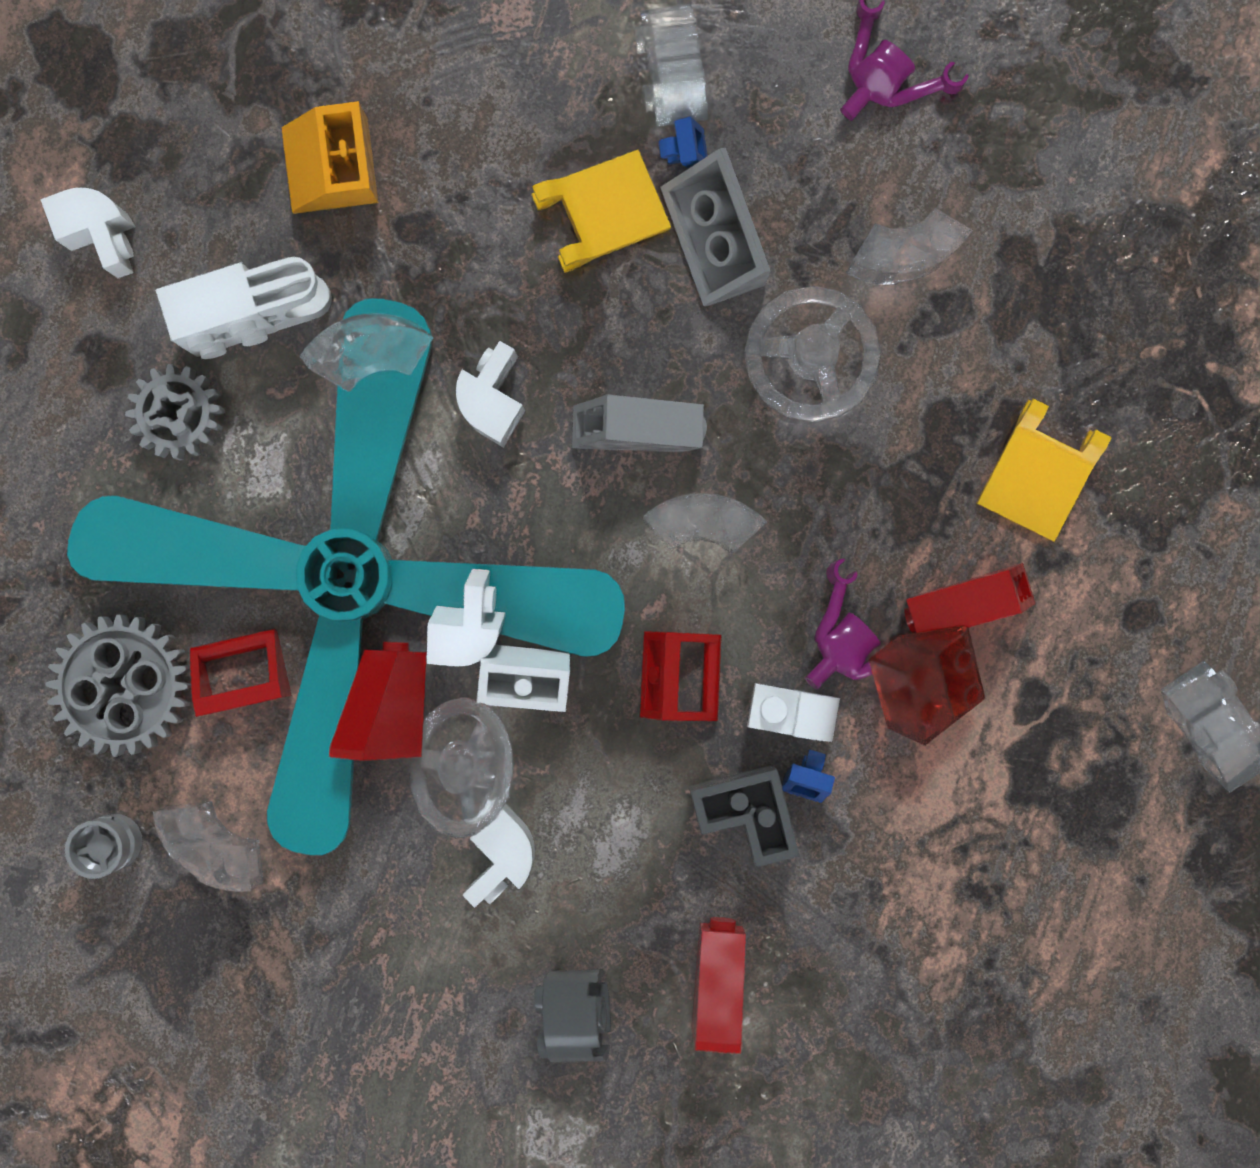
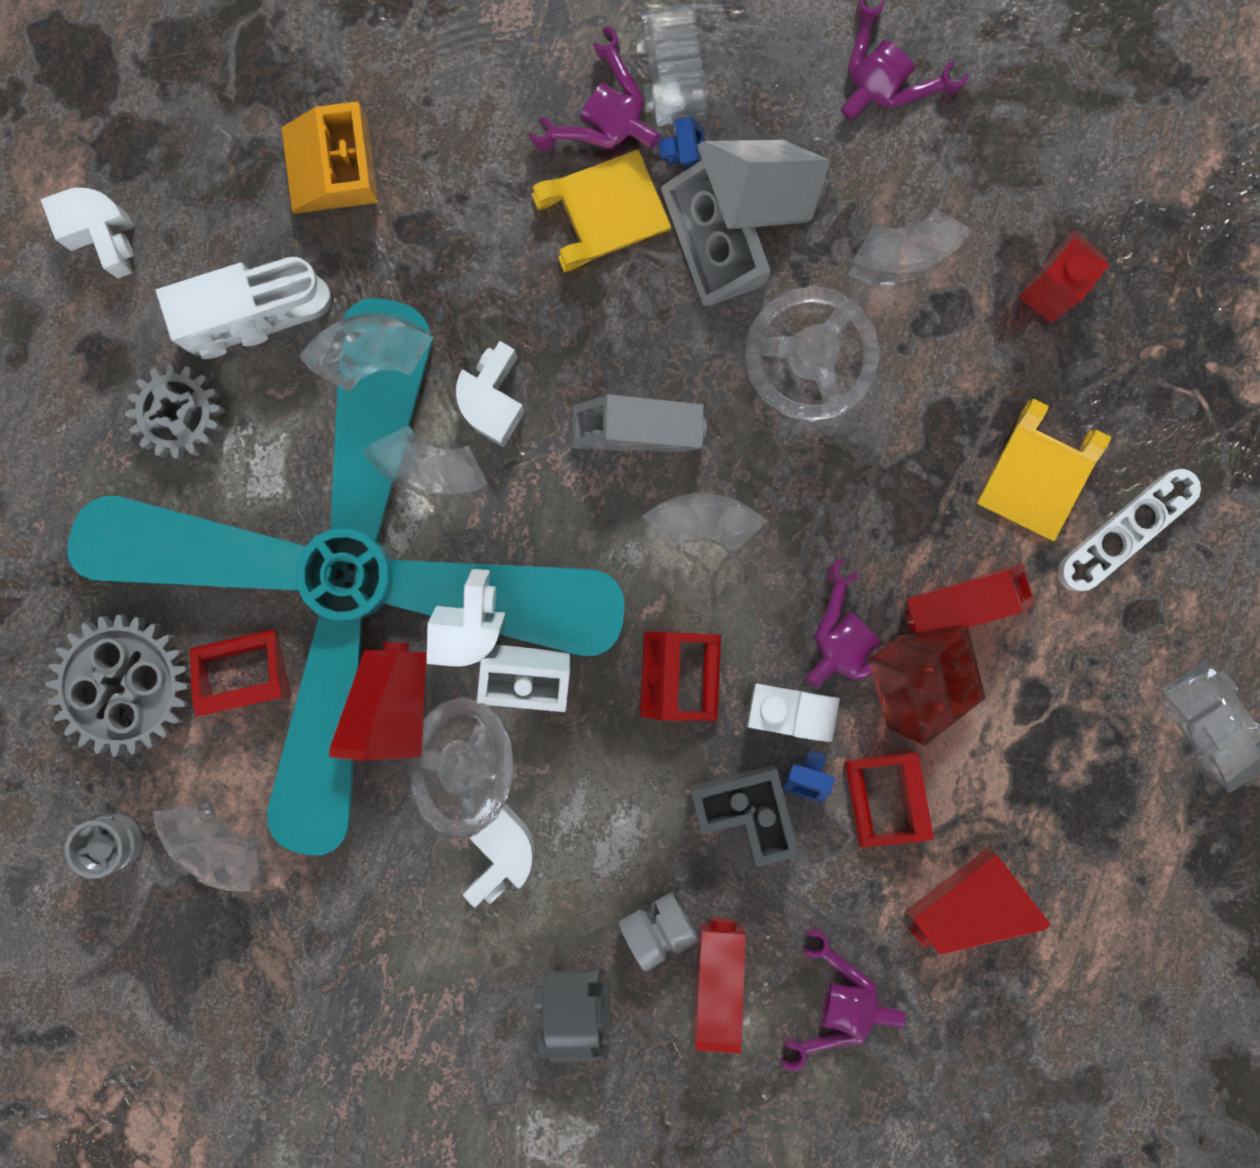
none -> clear brick [362,426,488,497]
none -> magenta piece [528,27,661,151]
none -> light grey wheel [618,891,699,972]
none -> light grey slope [697,140,830,229]
none -> magenta piece [780,928,906,1071]
none -> red tile [844,749,934,847]
none -> red slope [905,848,1051,955]
none -> red slope [1018,229,1110,323]
none -> white beam [1058,469,1201,592]

